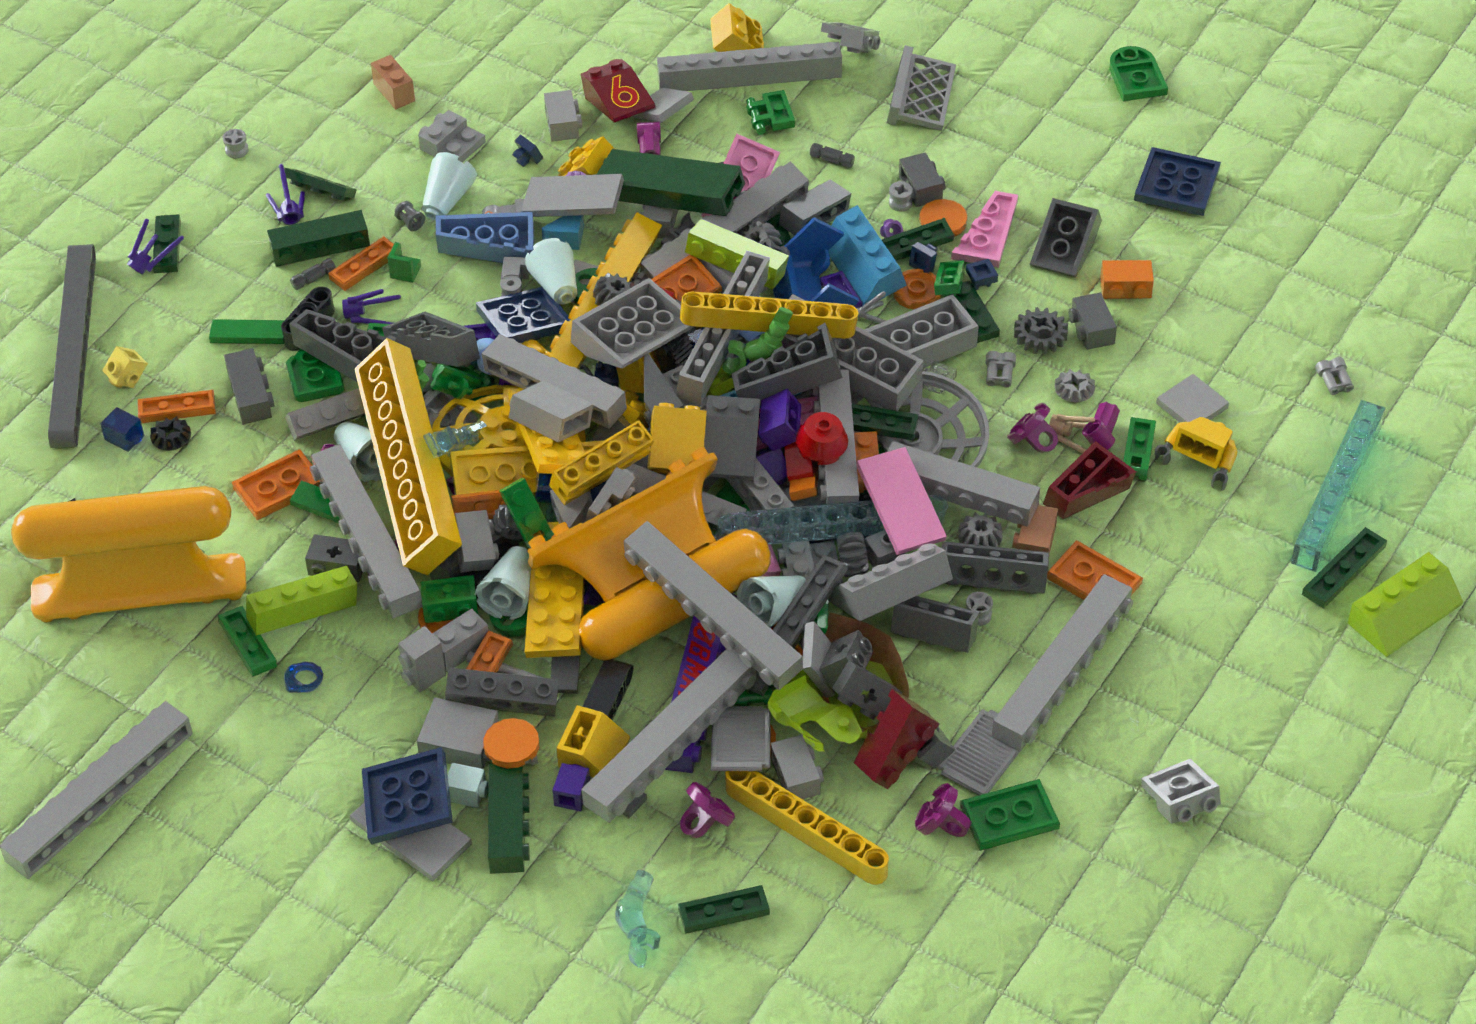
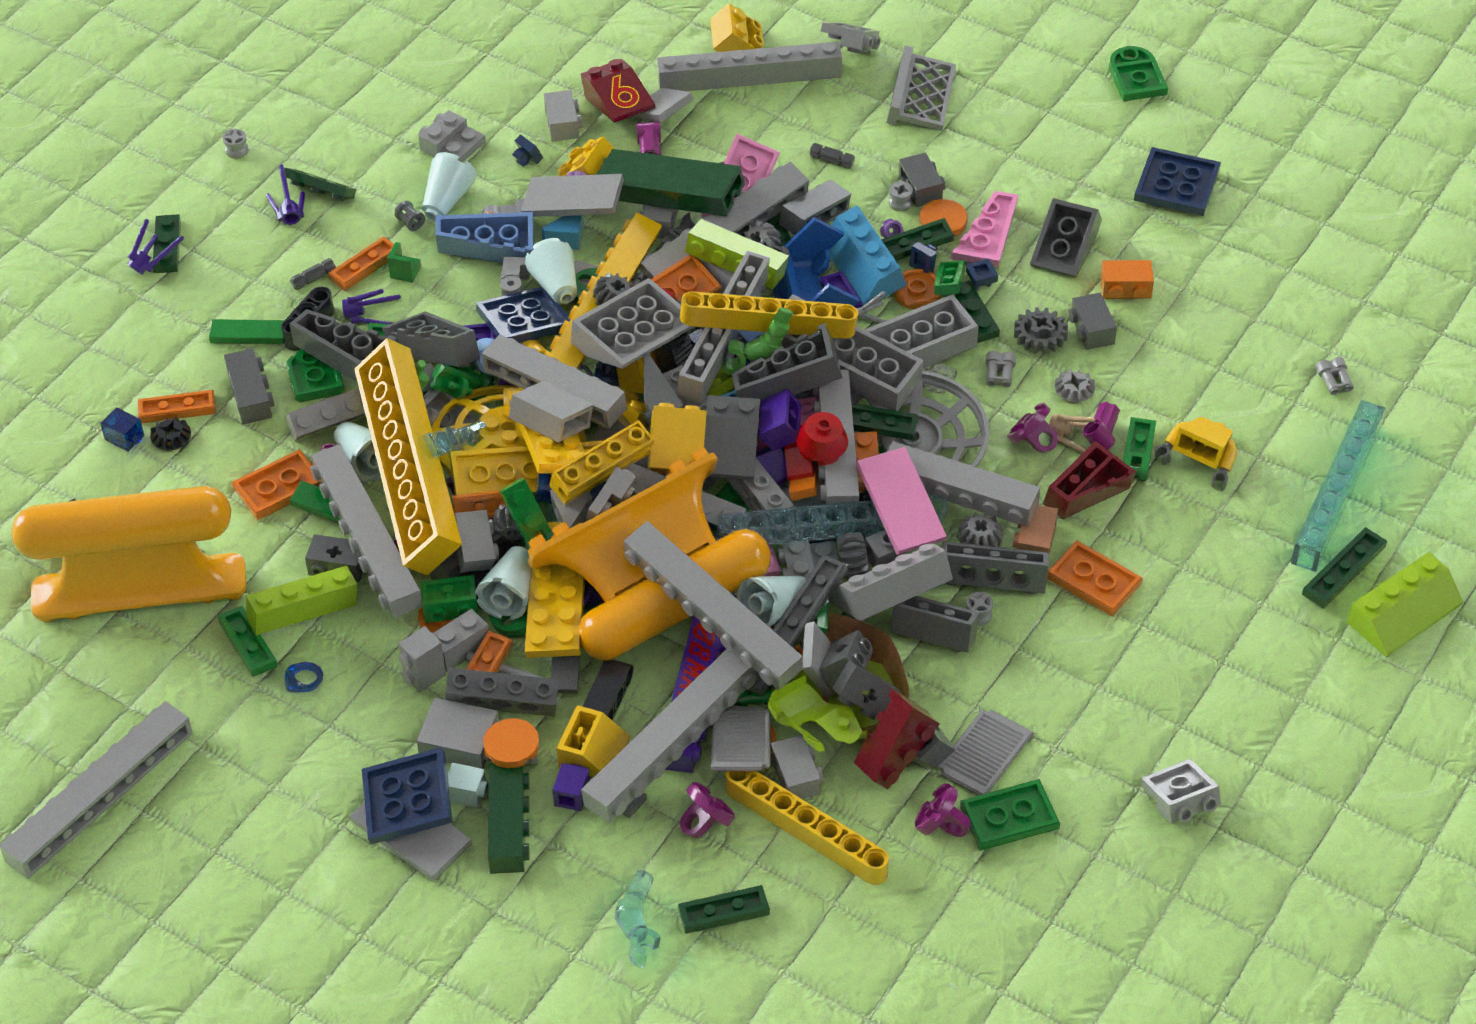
dark grey beam [48,244,96,448] -> none
light yellow brick [102,346,148,388] -> none
dark green brick [267,210,370,267] -> none
nougat brick [371,55,415,110] -> none
green plate [746,90,795,135] -> none
light grey brick [992,574,1133,752] -> none
light grey tile [1156,374,1229,422] -> none

